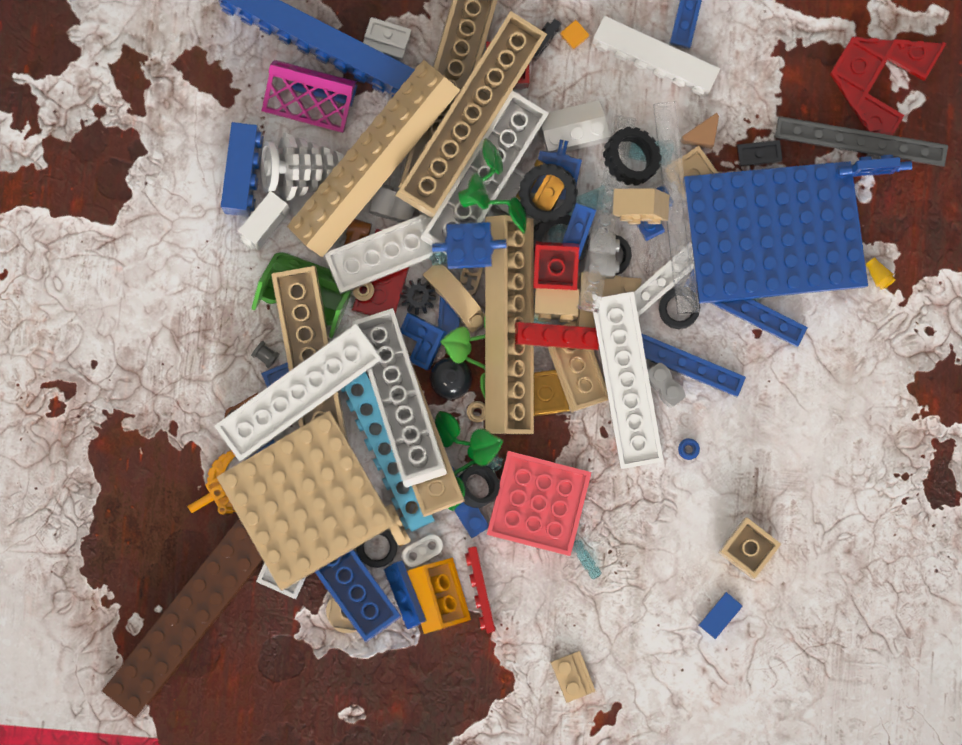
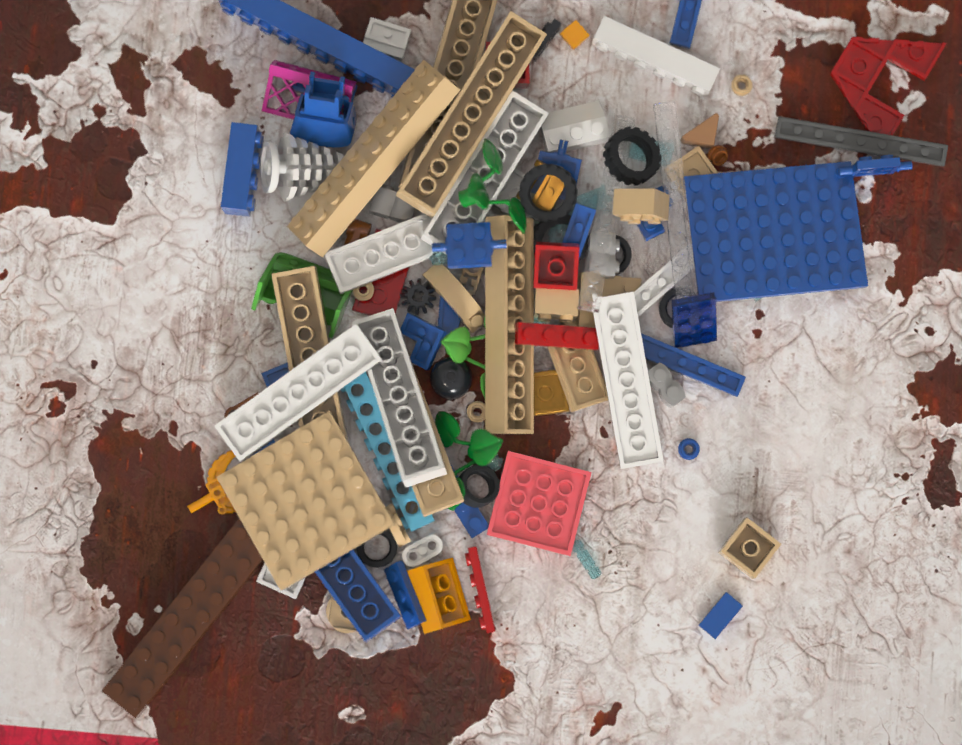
white window [238,191,290,251] -> none
dark grey bush [251,341,280,369] -> none
tan plate [550,651,596,703] -> none
blue plate [683,270,808,347] -> none
black plate [737,140,782,167] -> none
yellow cone [865,257,895,290] -> none
none -> blue piece [290,72,356,147]
none -> clear blue plate [671,292,717,348]
none -> dark orange plate [707,145,728,166]
none -> tan plate [731,75,752,96]

